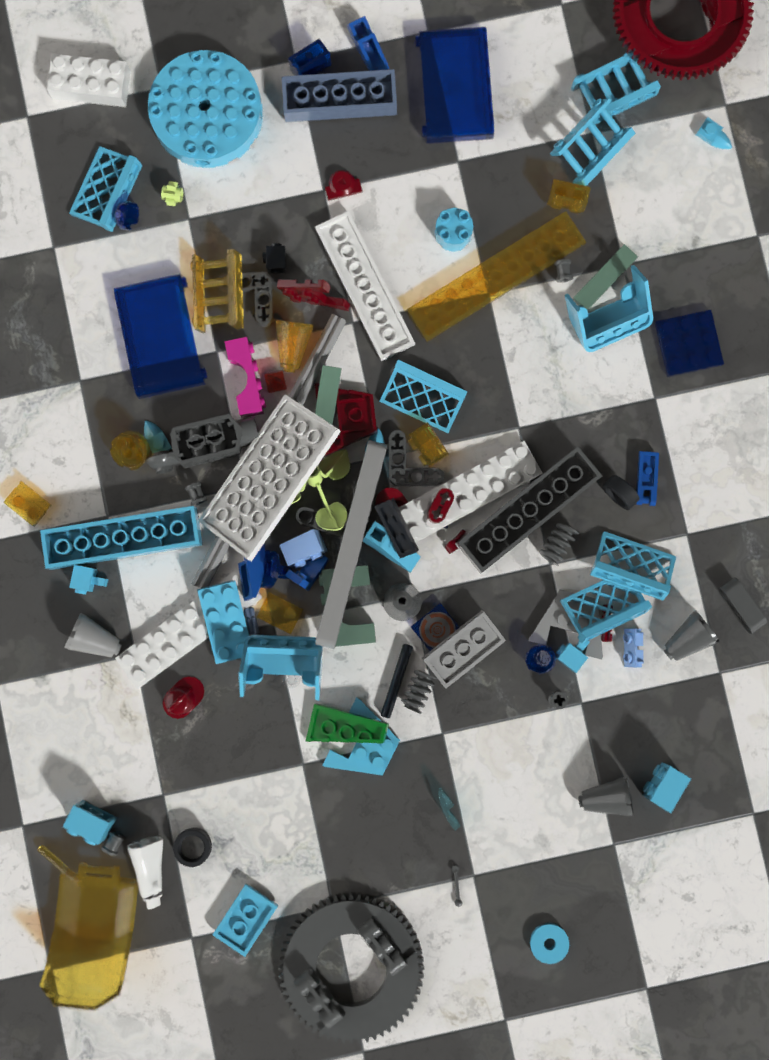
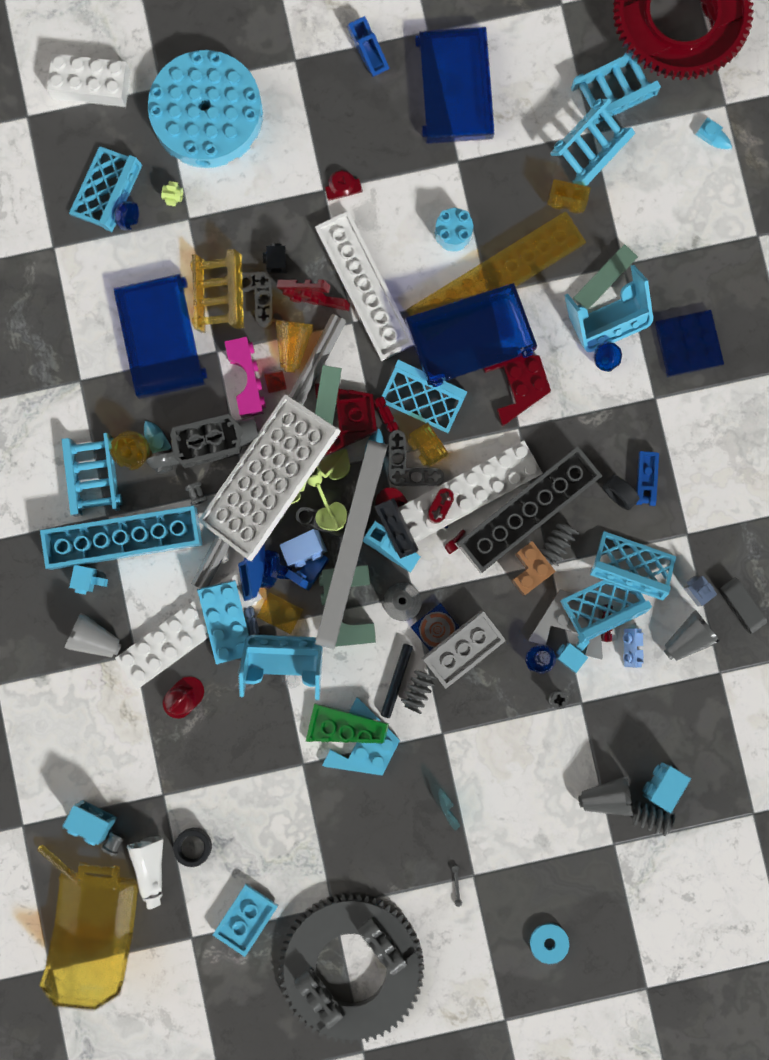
clear yellow plate [3,481,52,527] -> none
sand blue brick [282,69,397,122] -> none
clear blue brick [288,38,332,76] -> none
dark grey bush [554,259,573,282] -> none
none -> medium azure fence [61,433,122,516]
none -> dark red axle [374,396,399,433]
none -> clear blue windscreen [405,283,537,387]
none -> dark red wing [480,355,551,426]
none -> medium nougat brick [511,541,556,596]
none -> clear blue hair [593,342,622,372]
none -> dark grey piece [631,800,676,836]
none -> sand blue brick [684,576,717,606]

